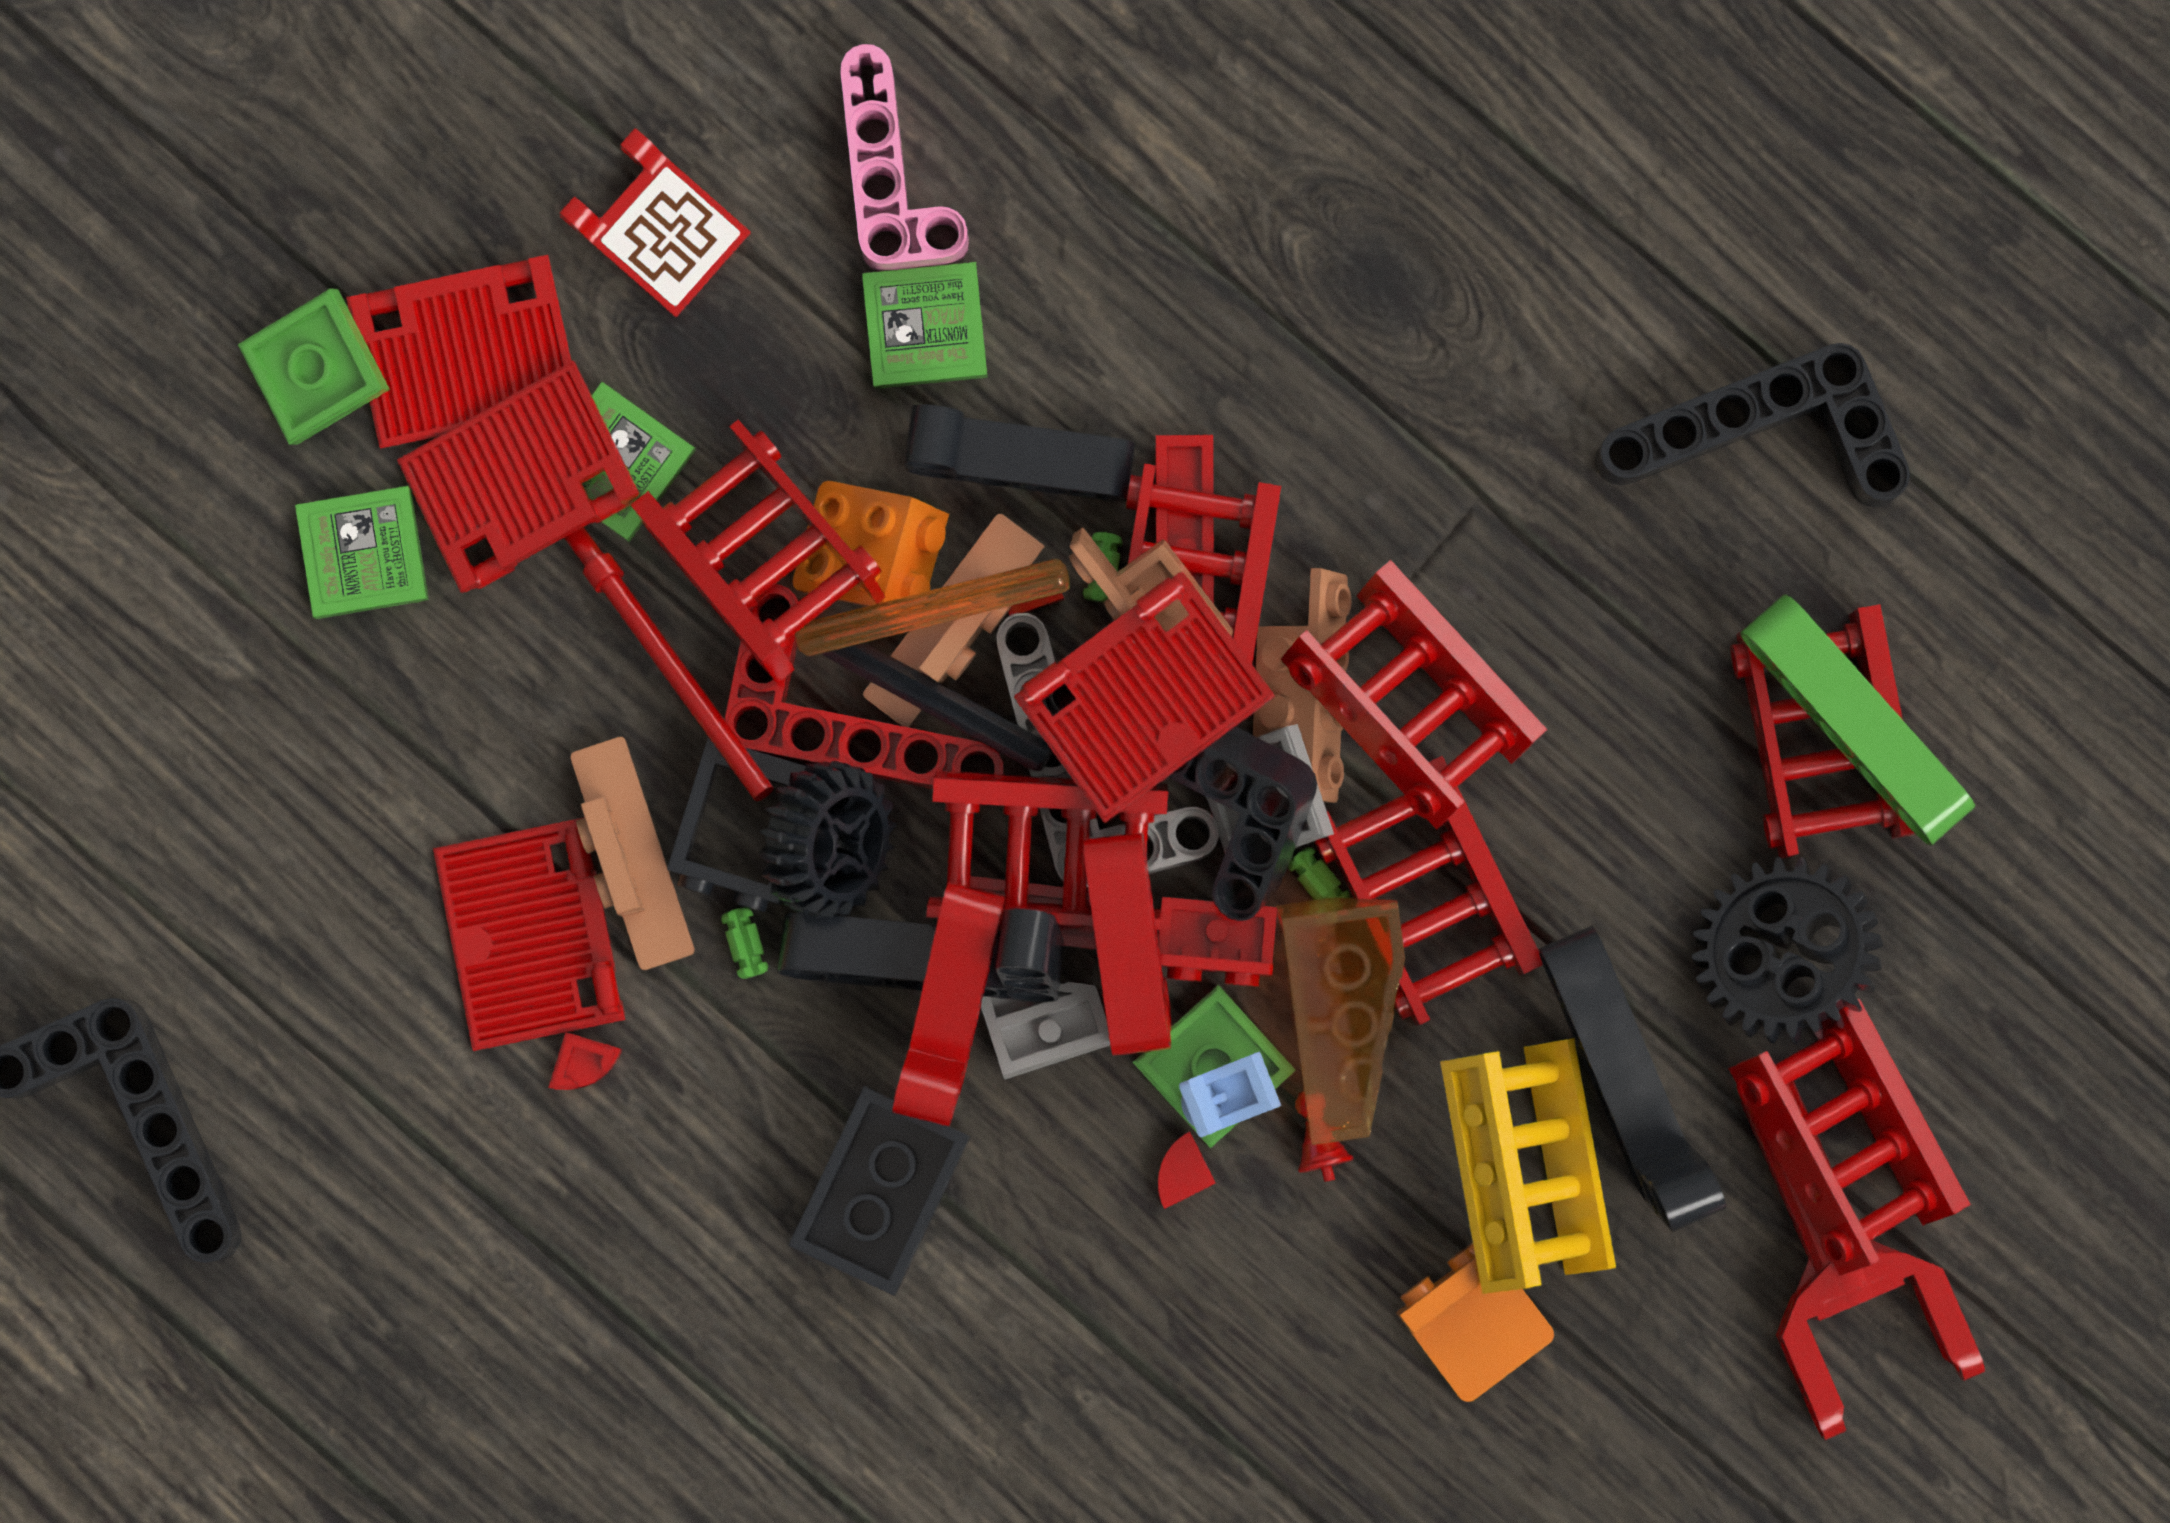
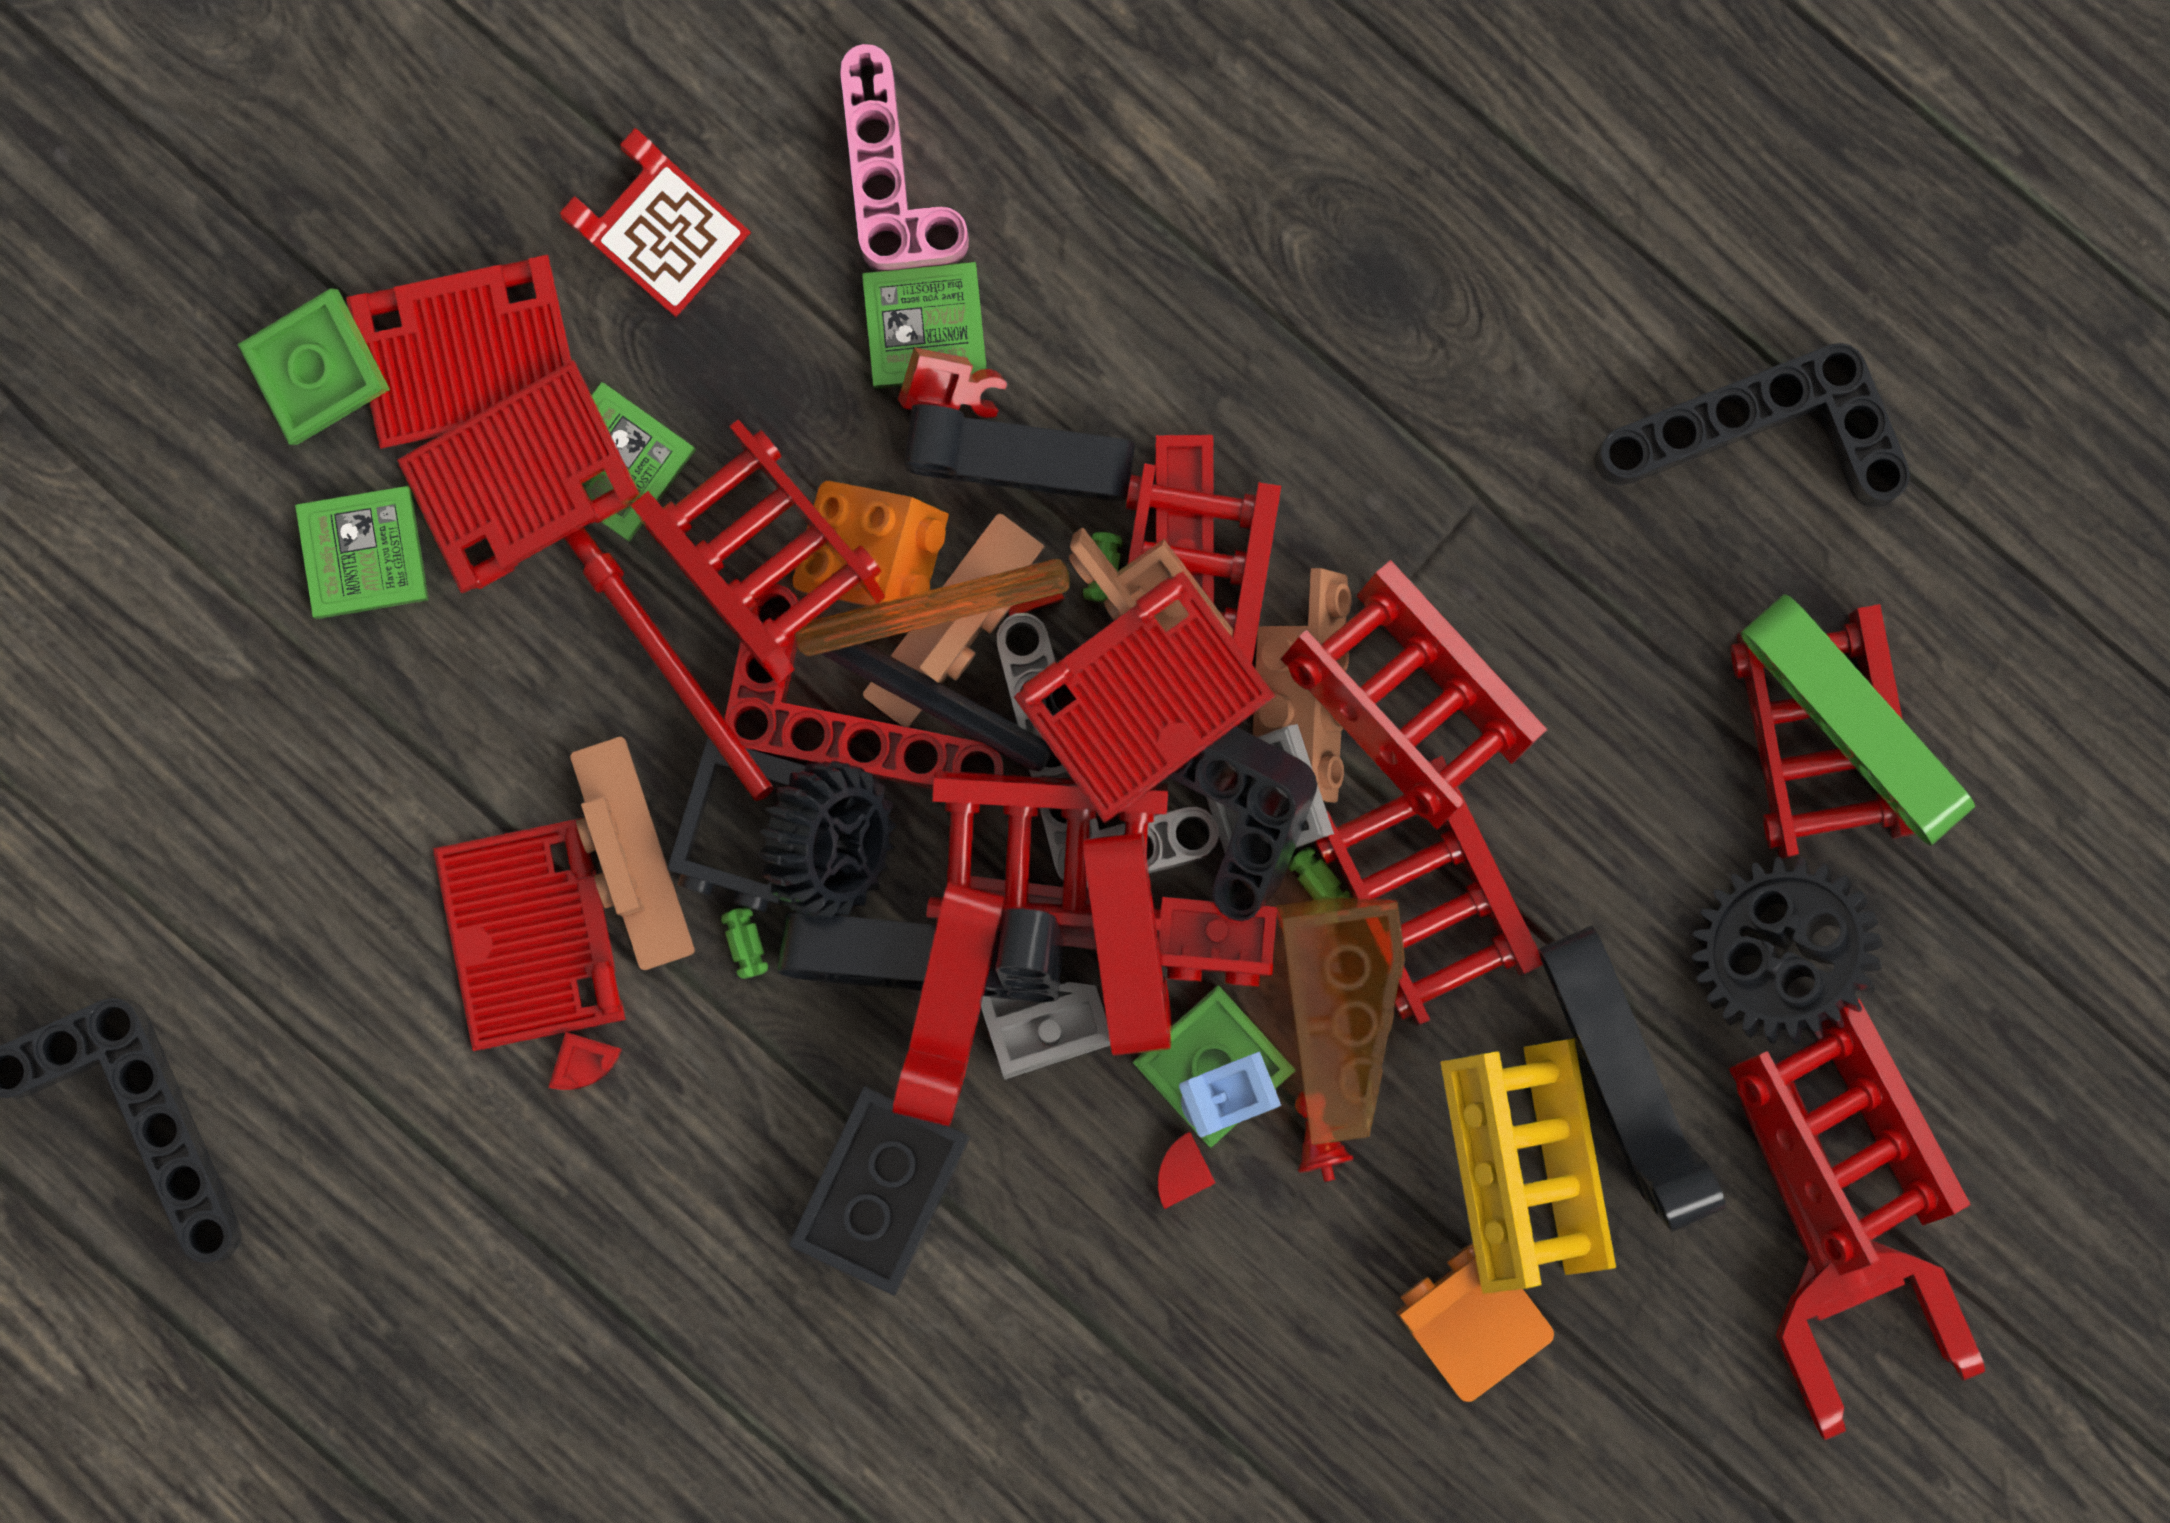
none -> red plate [898,347,1007,418]

